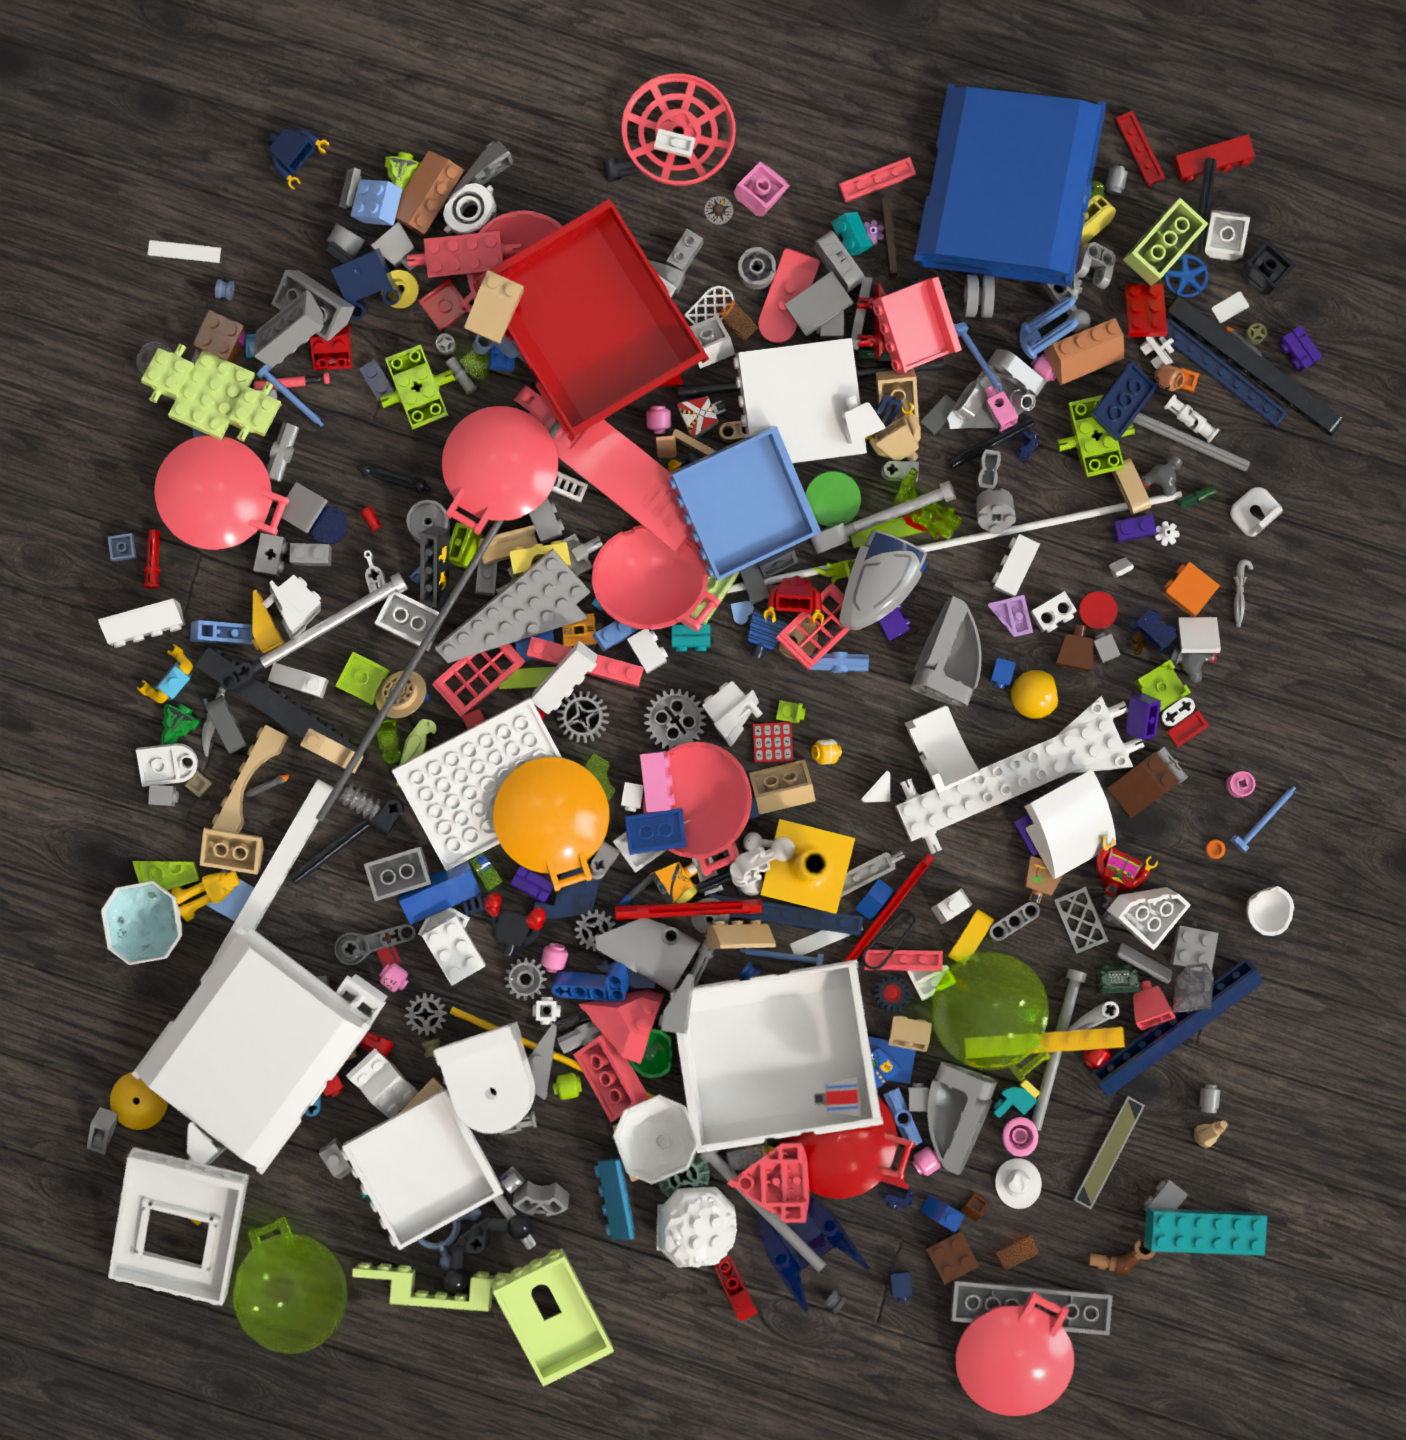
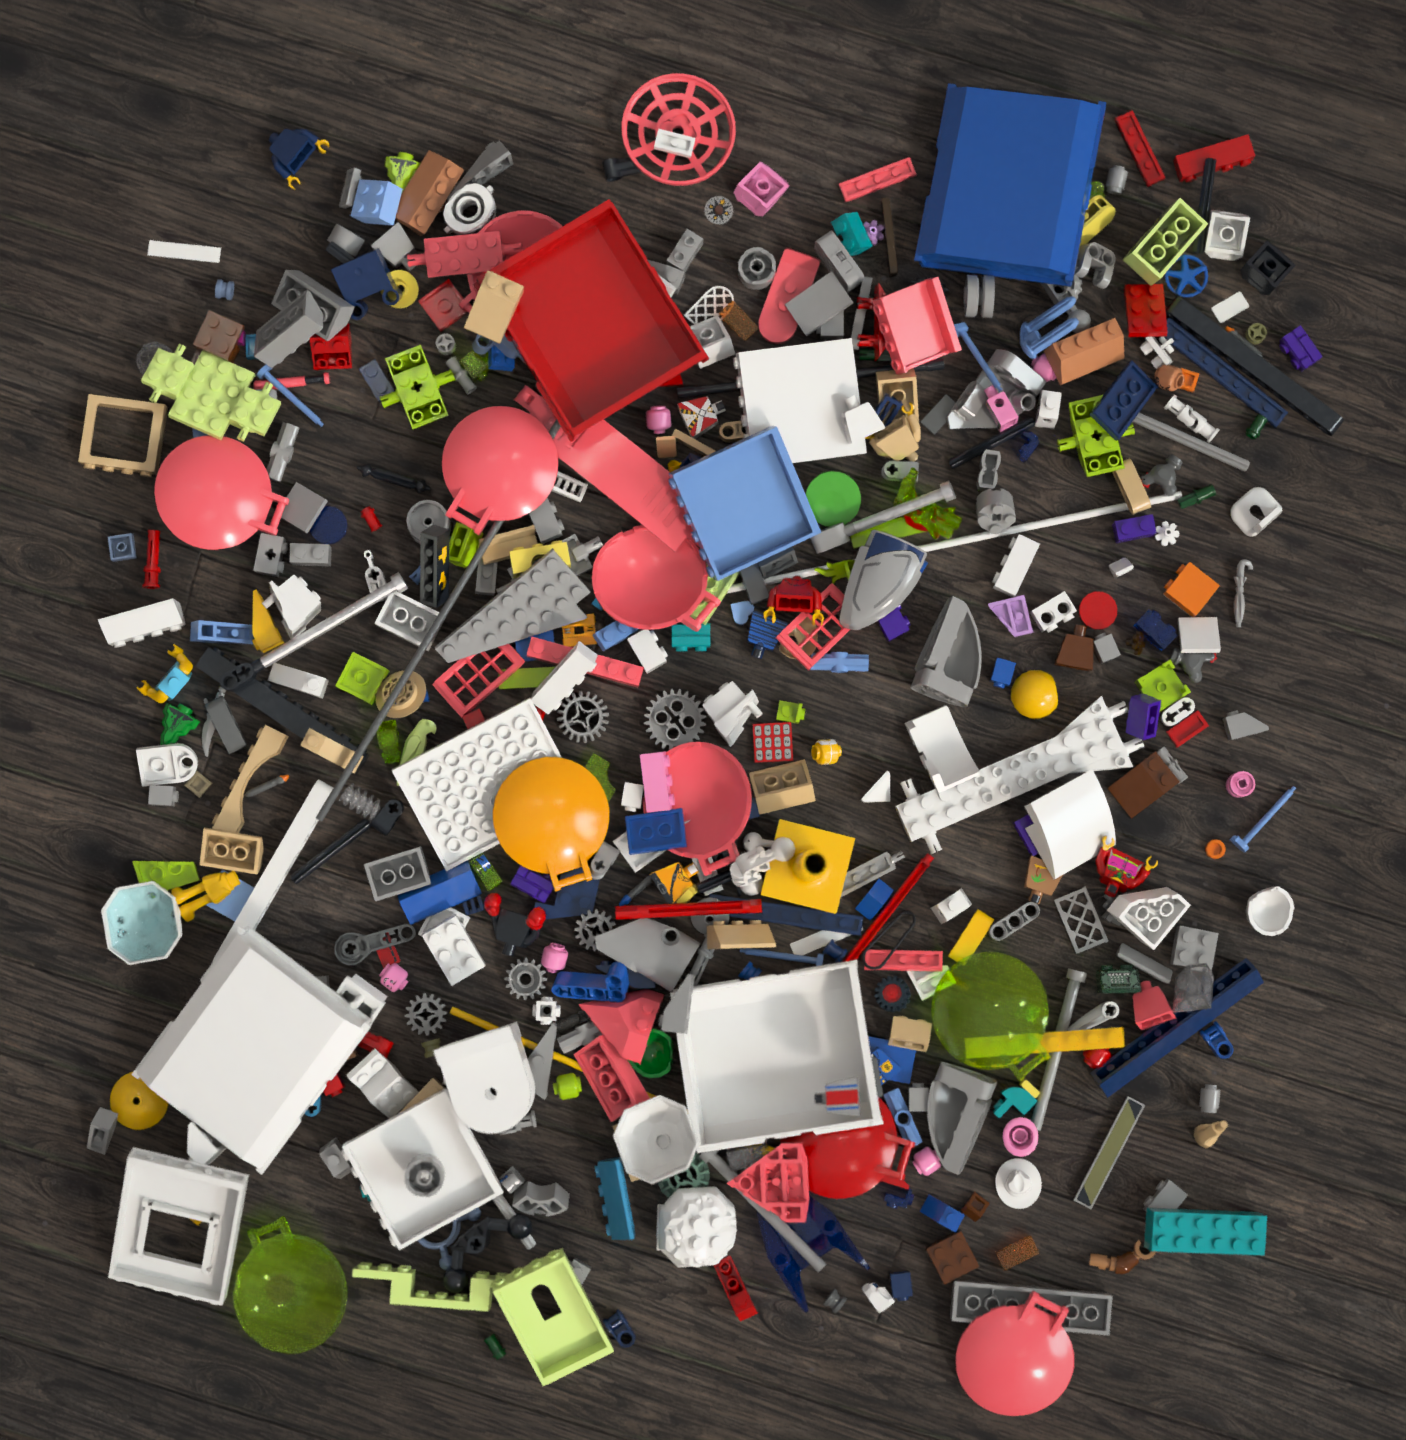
none -> tan piece [78,394,168,477]
none -> light grey brick [405,1154,445,1197]
none -> dark green pin [484,1334,506,1360]
none -> light grey brick [569,1258,592,1285]
none -> dark blue piece [602,1309,636,1348]
none -> dark blue bush [822,939,848,963]
none -> white rock [862,1282,895,1313]
none -> dark grey tile [871,1056,883,1097]
none -> white torso [1035,390,1061,429]
none -> blue piece [1199,1021,1233,1059]
none -> light grey slope [1223,710,1269,741]
none -> dark green pin [1246,414,1268,440]

